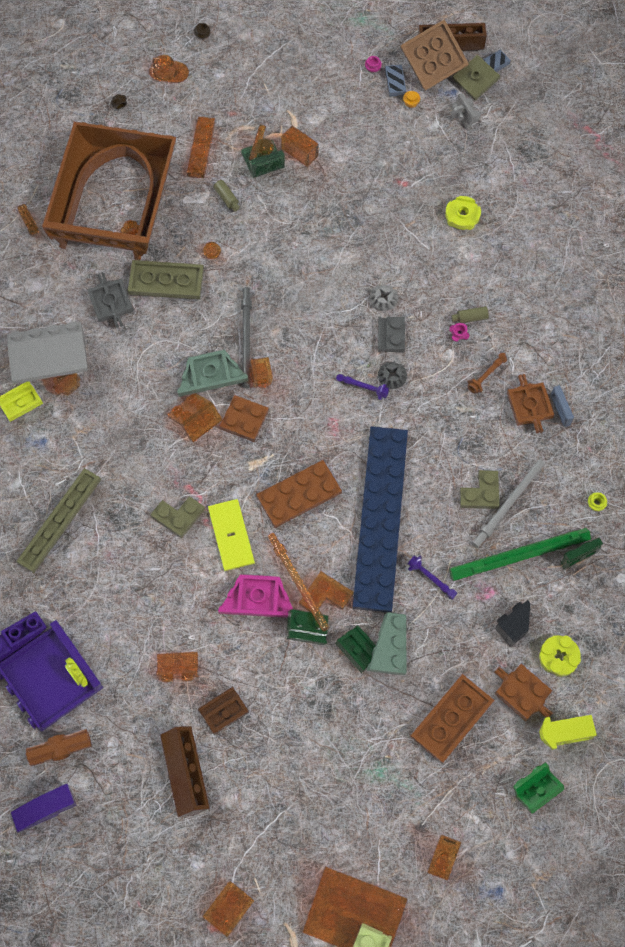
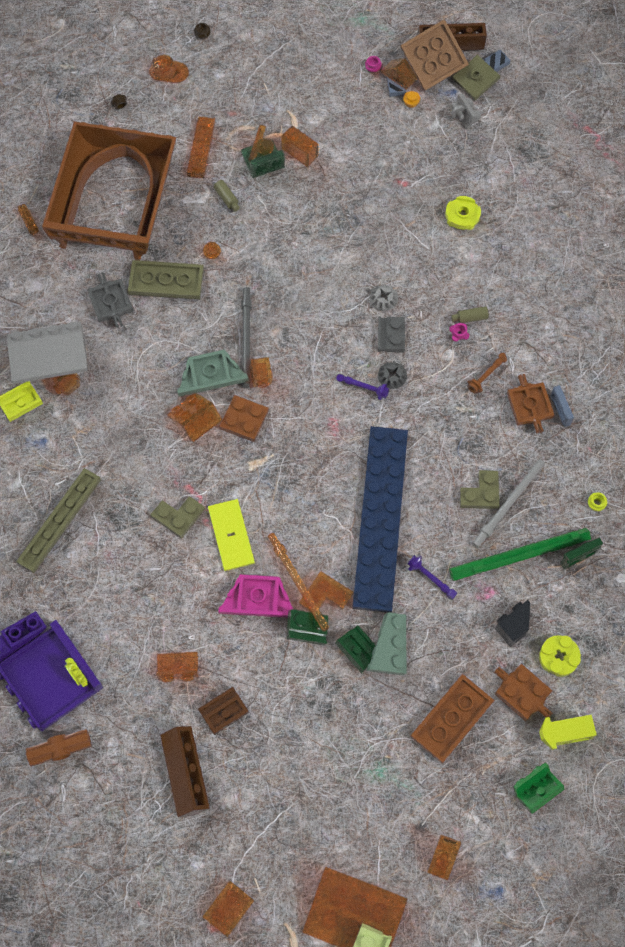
dark purple slope [11,784,77,833] -> none
clear orange plate [121,220,139,235] -> none
dark orange plate [256,460,342,528] -> none
none -> clear orange slope [381,57,417,90]

